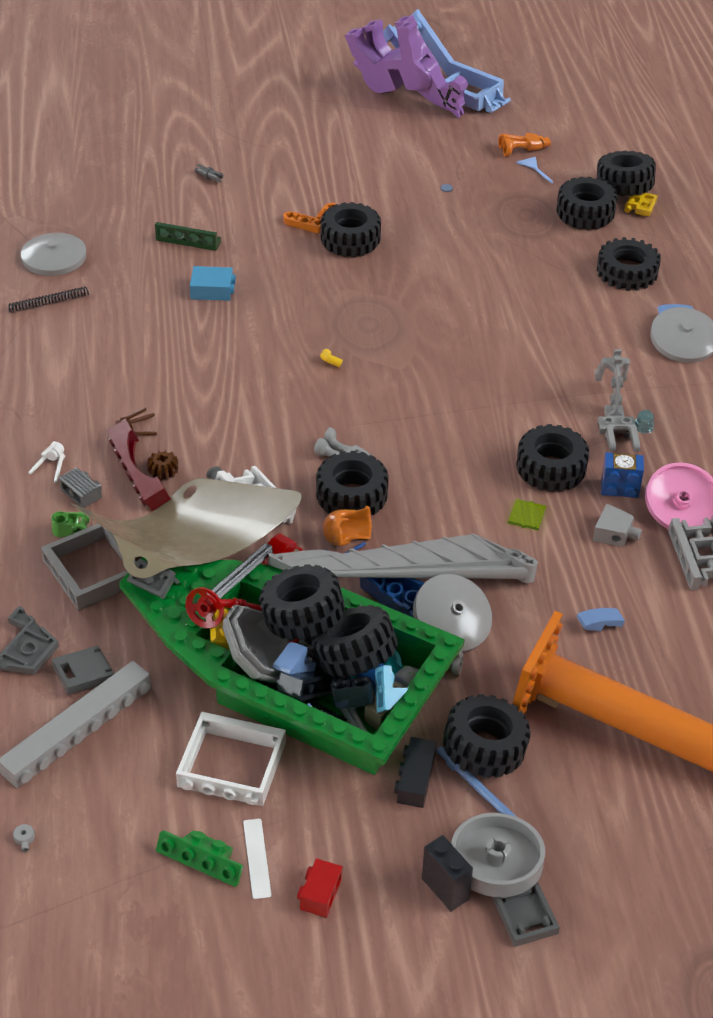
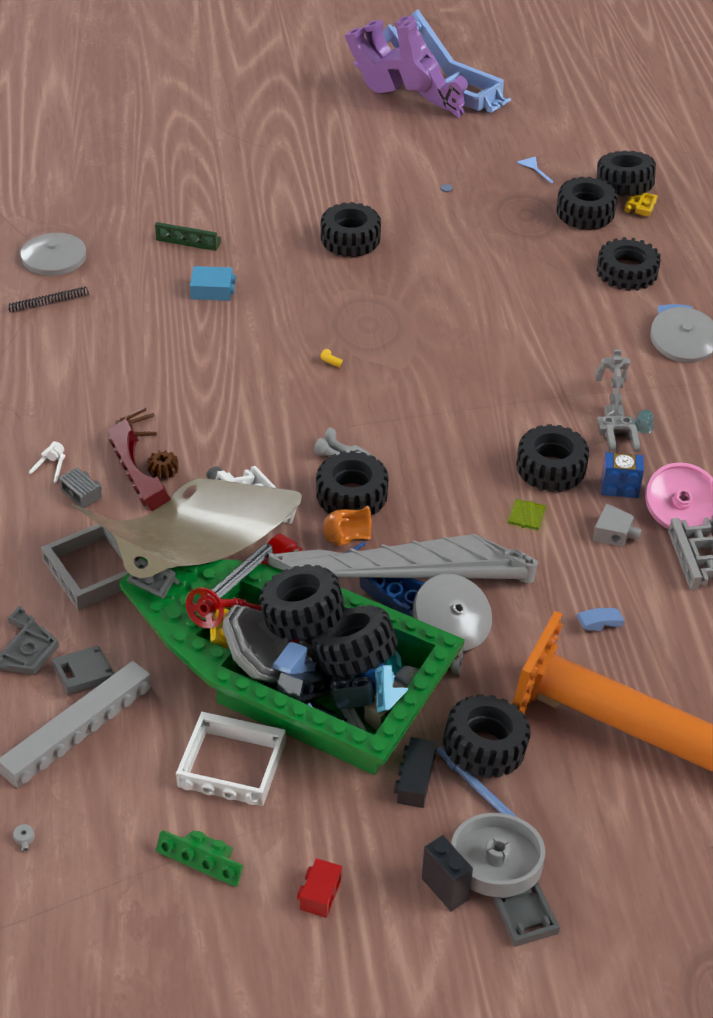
bright green piece [51,511,90,537] -> none
dark grey pin [195,164,224,182] -> none
white sticker [243,819,271,899] -> none
orange beam [283,203,336,233] -> none
orange piece [498,133,551,157] -> none

